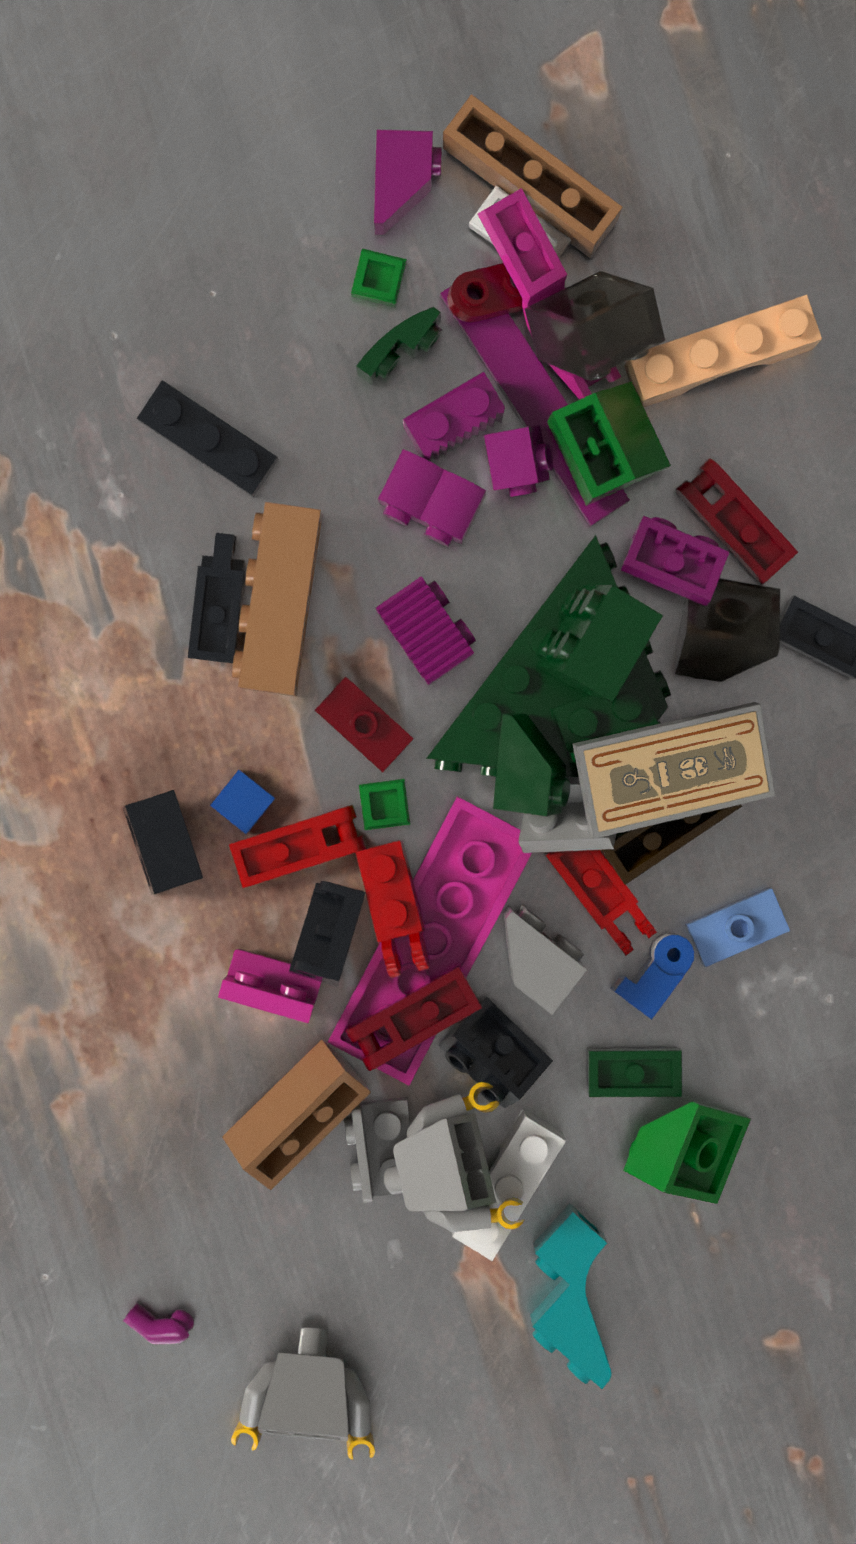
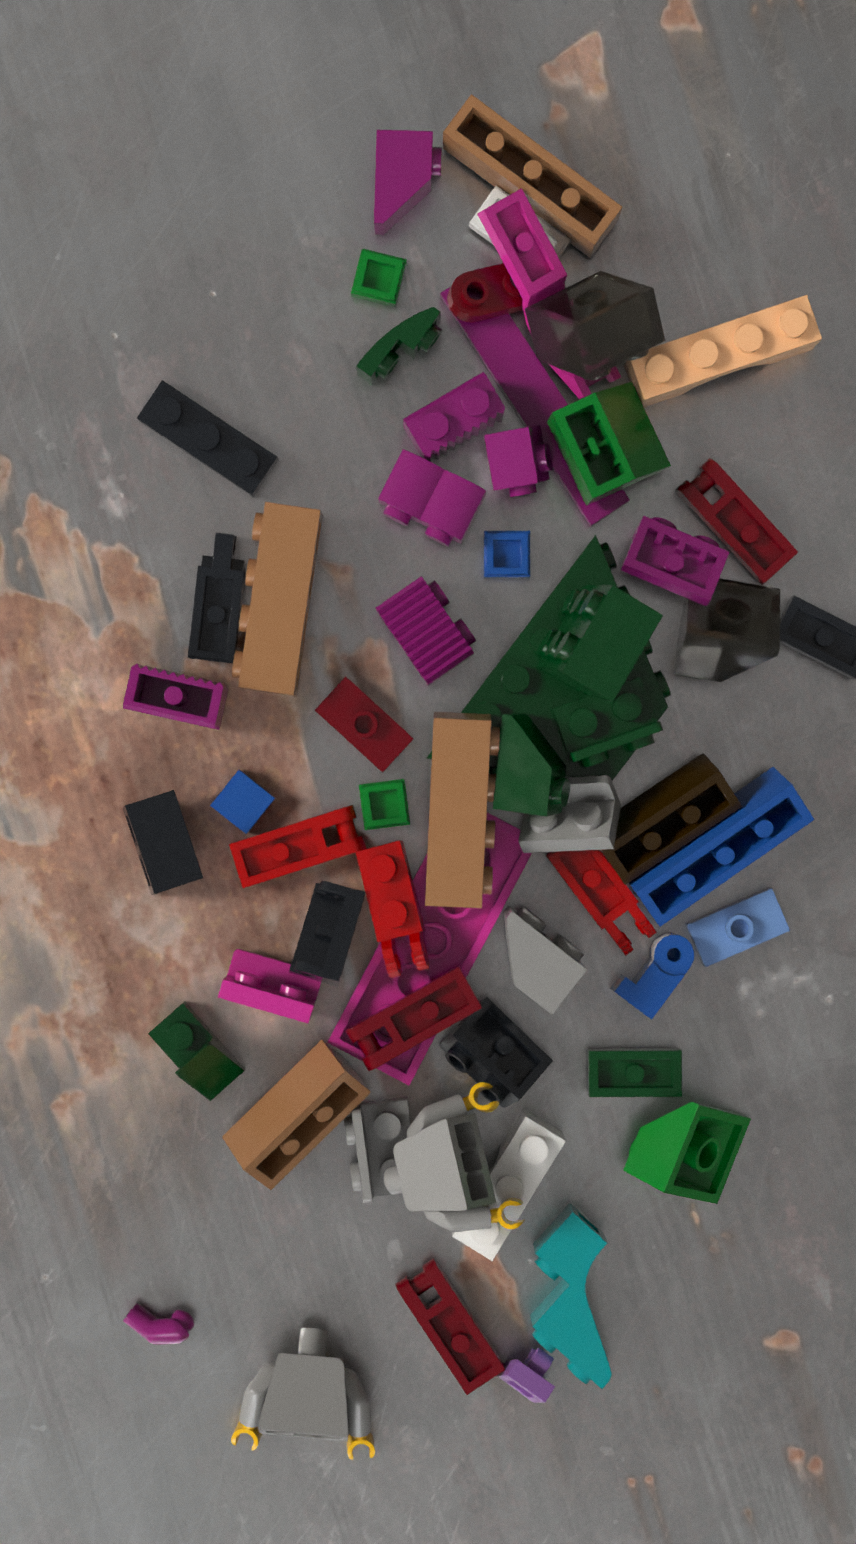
tile [573,702,776,839] -> none
none -> magenta brick [123,663,229,730]
none -> dark green slope [148,1001,245,1101]
none -> dark red plate [395,1258,506,1395]
none -> medium nougat brick [425,712,500,908]
none -> blue tile [484,531,530,578]
none -> medium lavender tile [497,1348,555,1403]
none -> blue brick [629,767,815,927]

